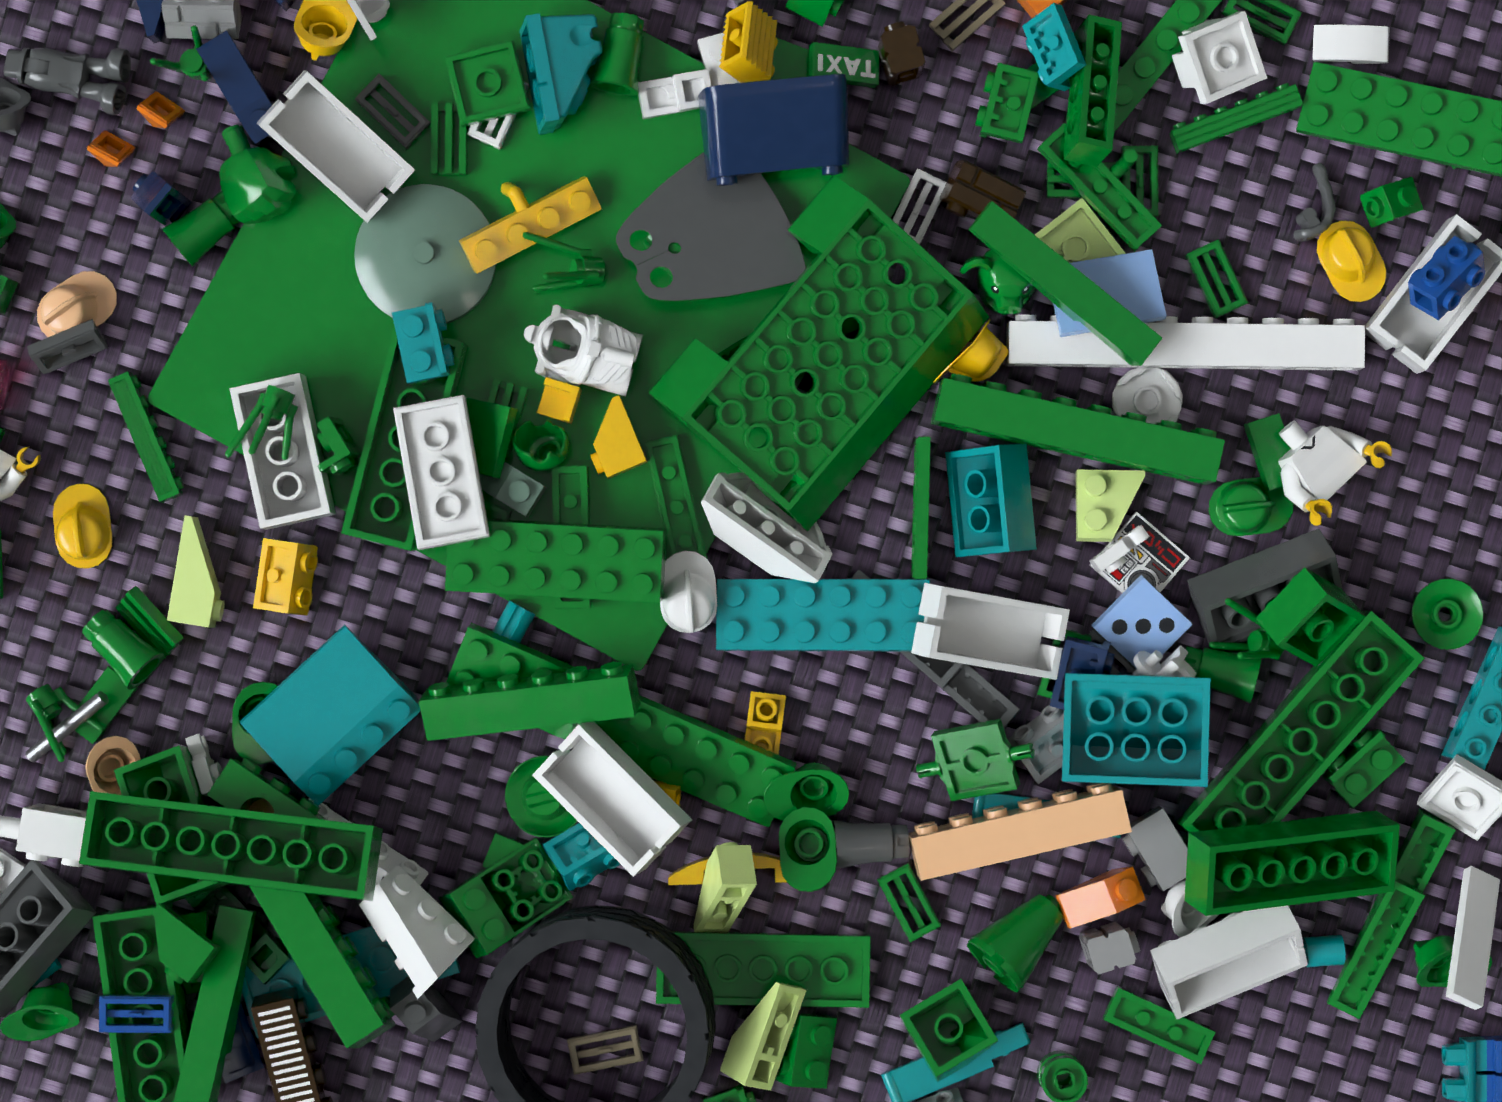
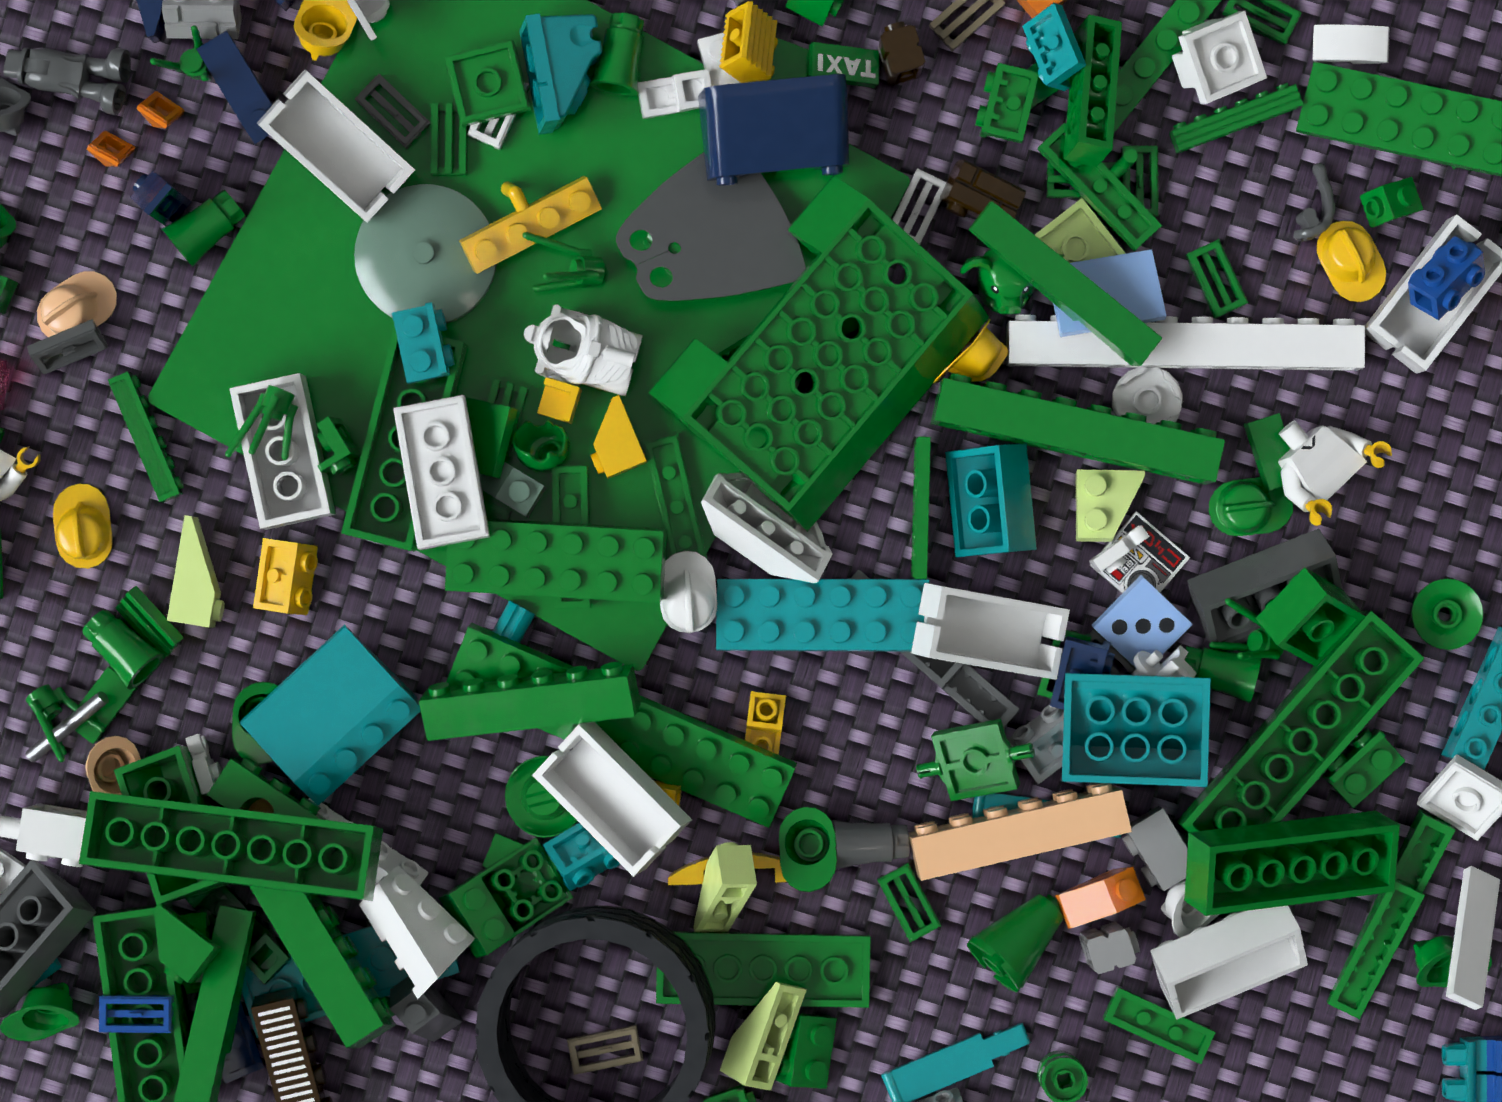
green piece [219,125,296,224] -> none
green piece [763,762,849,821] -> none
green slope [900,979,998,1082] -> none
teal piece [1303,935,1346,967] -> none

